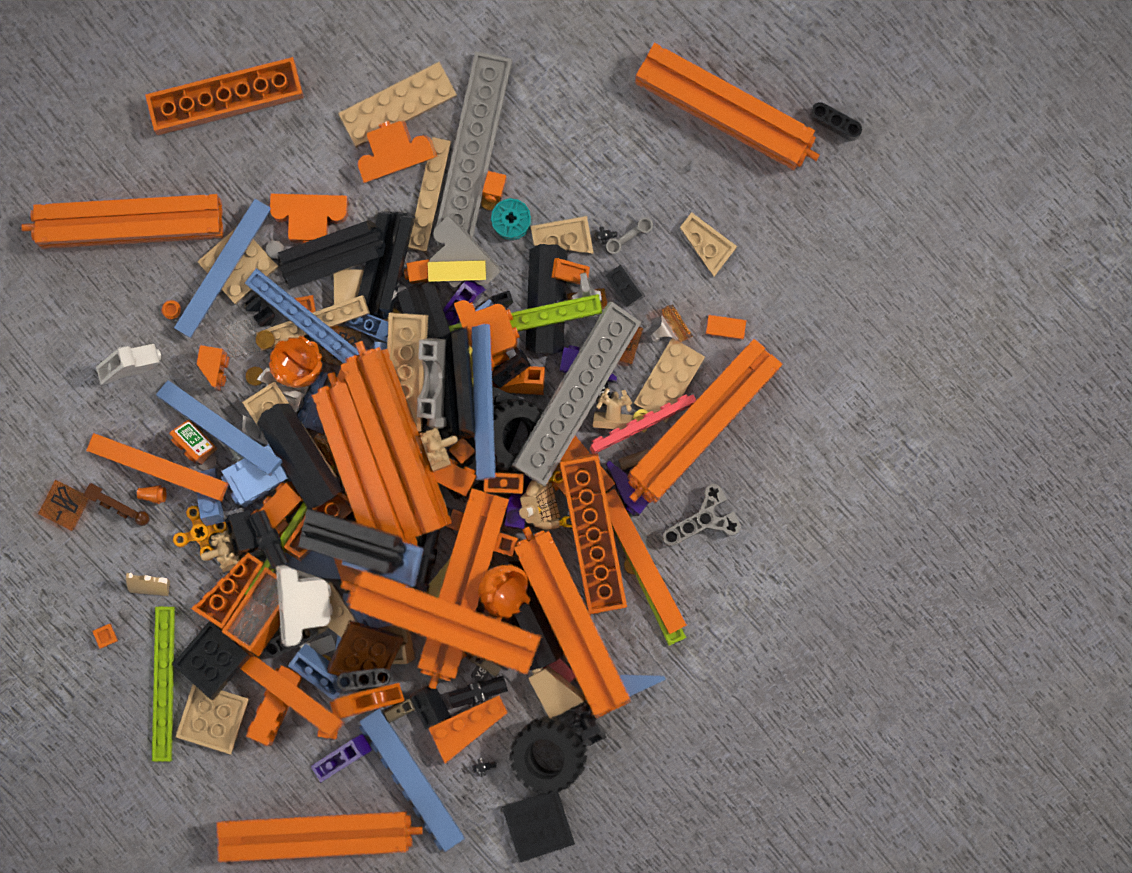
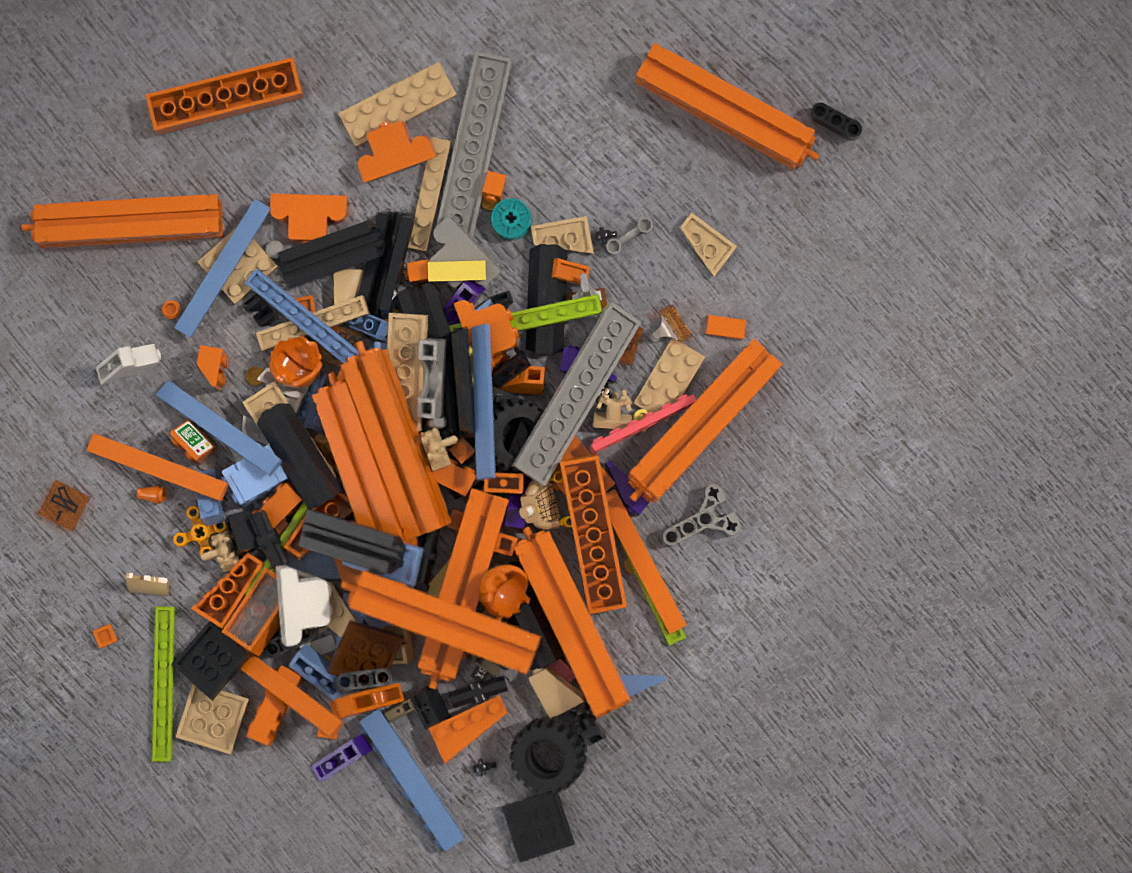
reddish brown plate [83,483,150,526] -> none
orange brick [217,811,423,862] -> none
pearl gold piece [256,330,275,349] -> none
black hinge [605,264,645,307] -> none
dark tan bar [618,449,650,471] -> none

